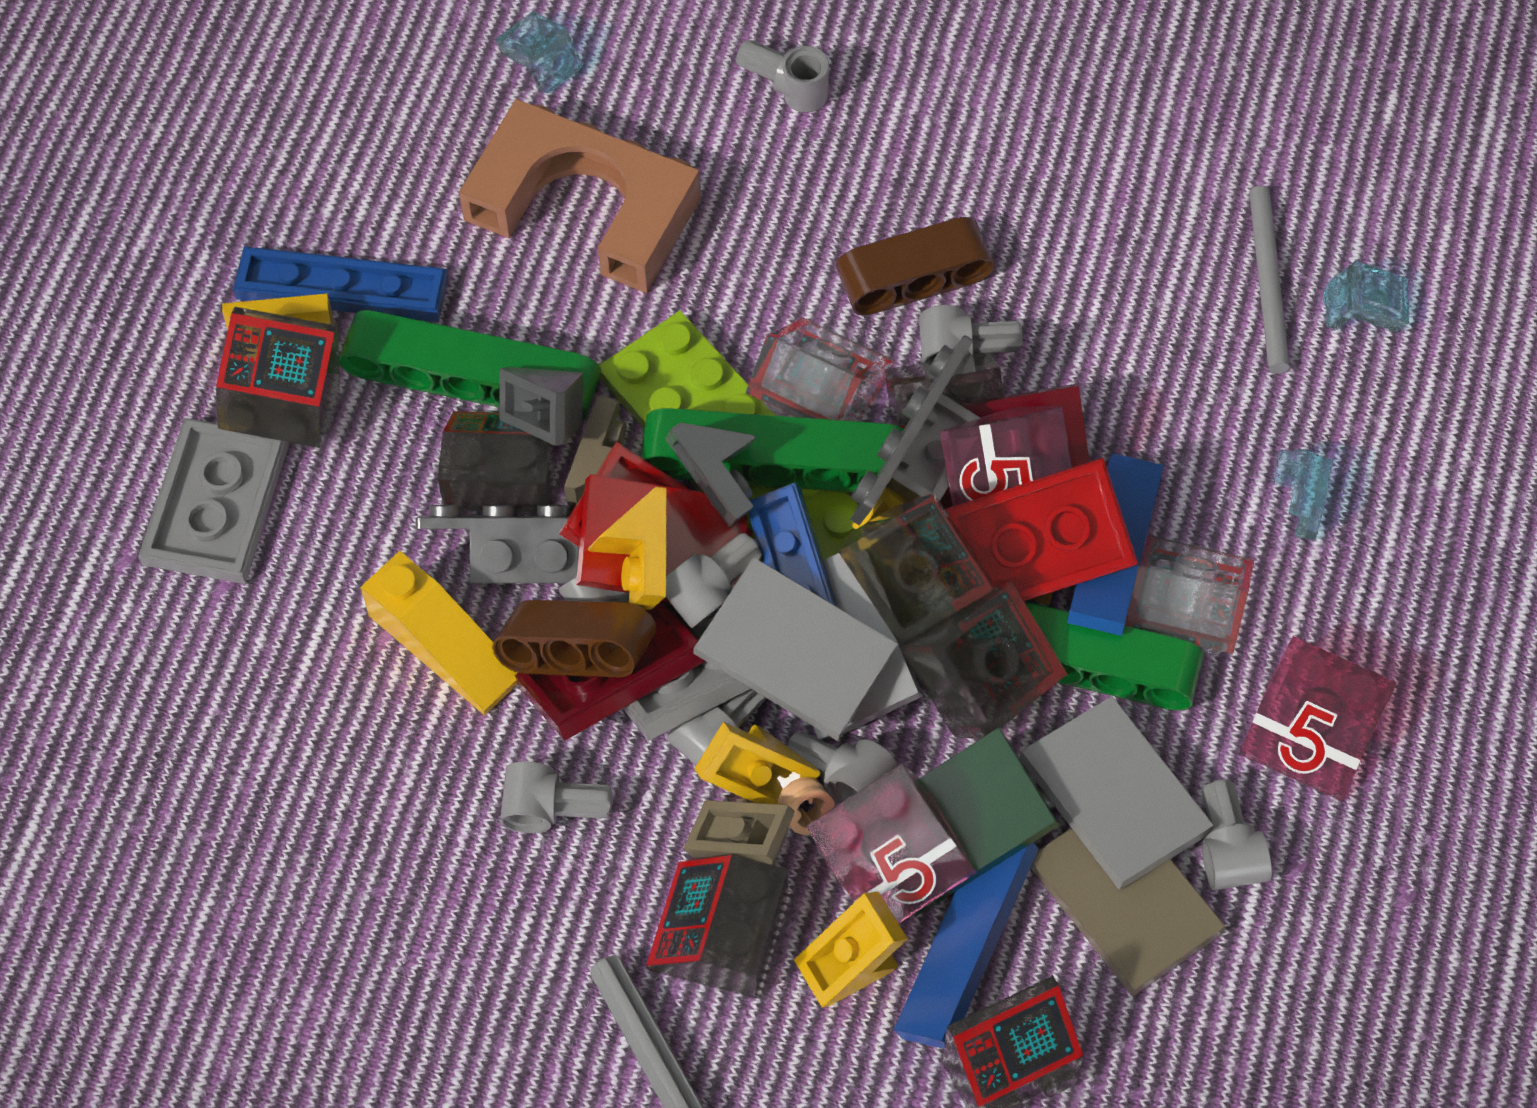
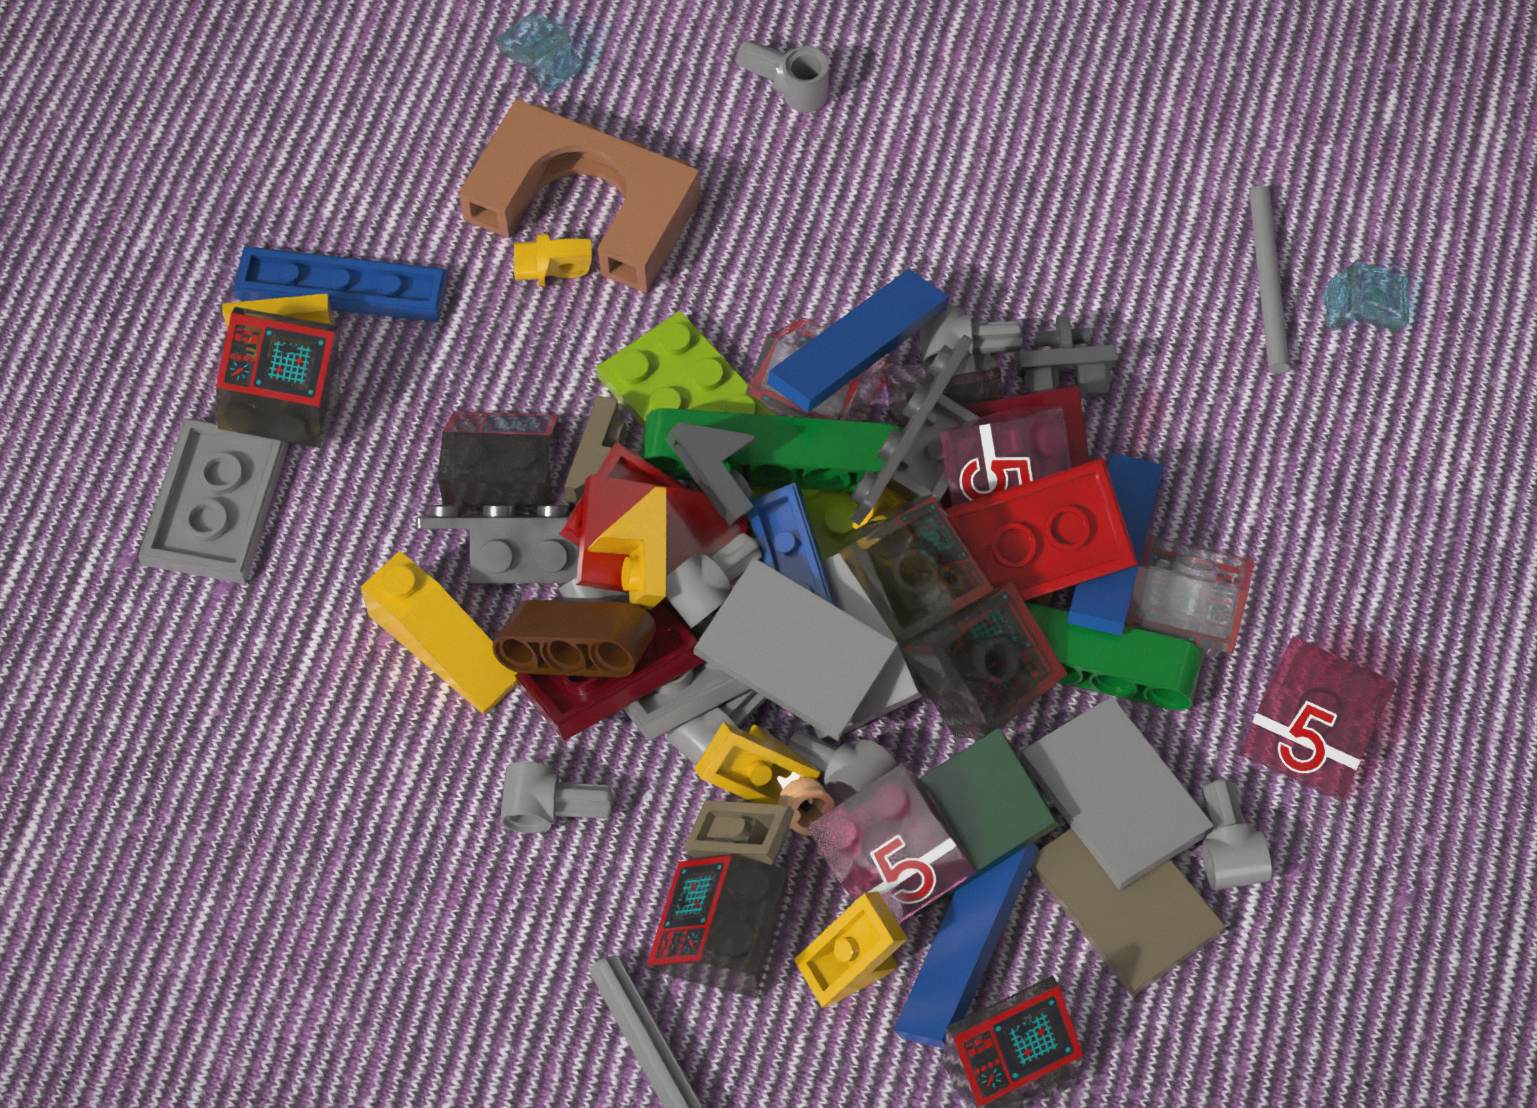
green beam [338,310,601,421] -> none
dark grey slope [499,367,583,446] -> none
reddish brown beam [835,217,995,315] -> none
clear light blue bracket [1272,449,1333,541] -> none
none -> yellow piece [514,233,592,287]
none -> blue tile [767,269,949,413]
none -> dark grey hips [1016,314,1117,398]

